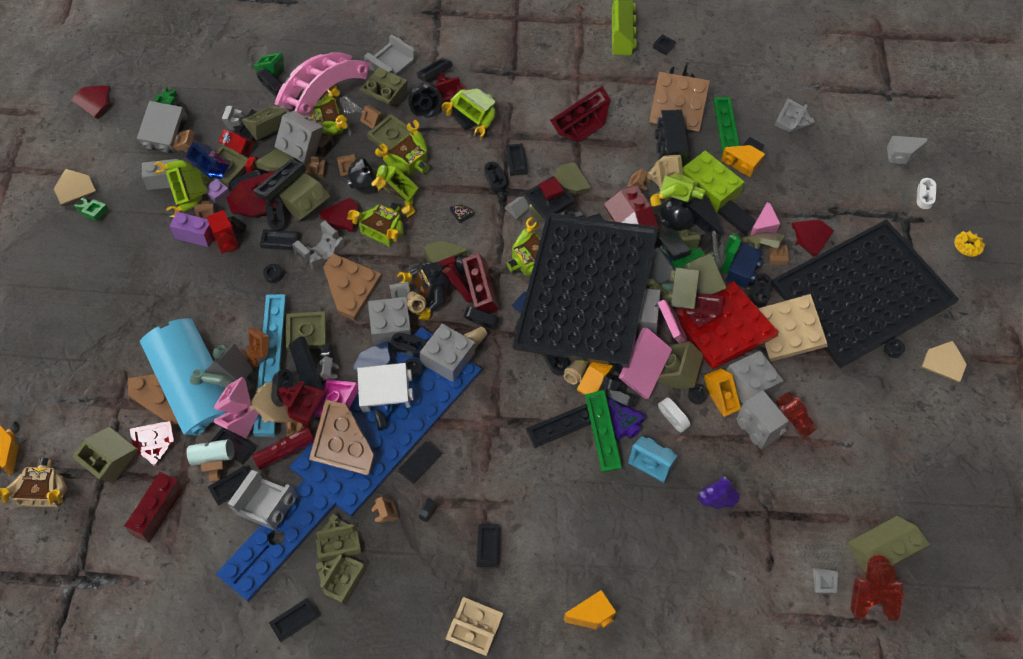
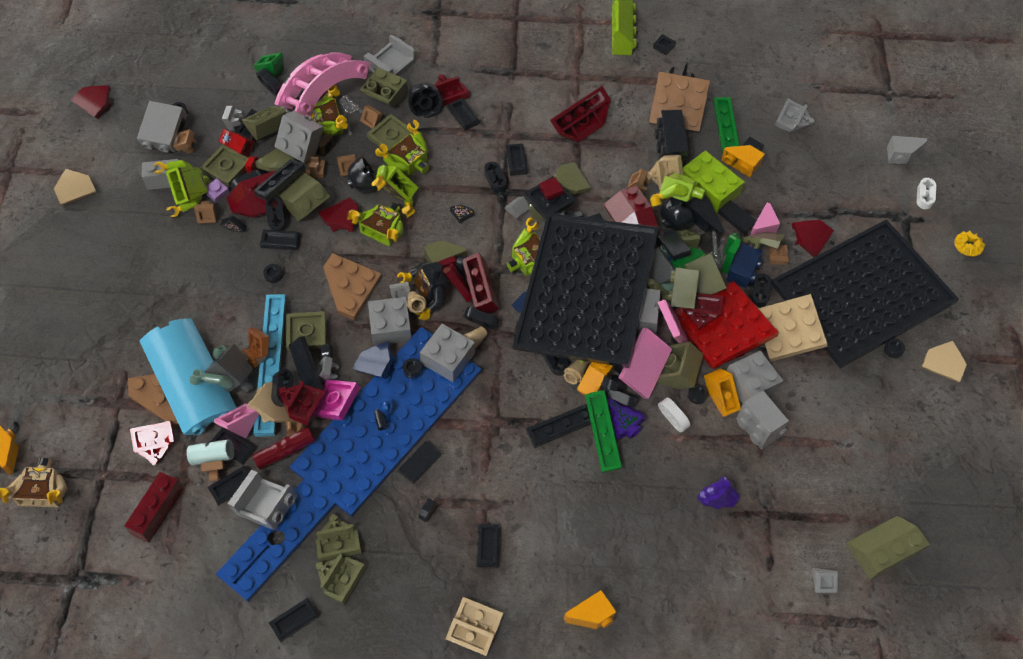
olive slope [72,427,139,483] -> none
green plate [74,198,109,222] -> none
green plate [153,87,177,105] -> none
medium lavender brick [169,212,213,247] -> none
clear blue brick [185,141,229,180] -> none
red brick [206,210,239,254] -> none
bright pink slope [214,377,251,414] -> none
light grey piece [292,220,345,271] -> none
medium nougat plate [309,399,375,475] -> none
white panel [357,363,413,412] -> none
medium nougat tile [372,496,399,523] -> none
black beam [391,333,426,358] -> none
black tile [416,58,453,82] -> none
lime torso [442,88,495,140] -> none
medium azure slope [628,436,678,483] -> none
clear red piece [776,392,817,439] -> none
clear red piece [850,554,903,621] -> none

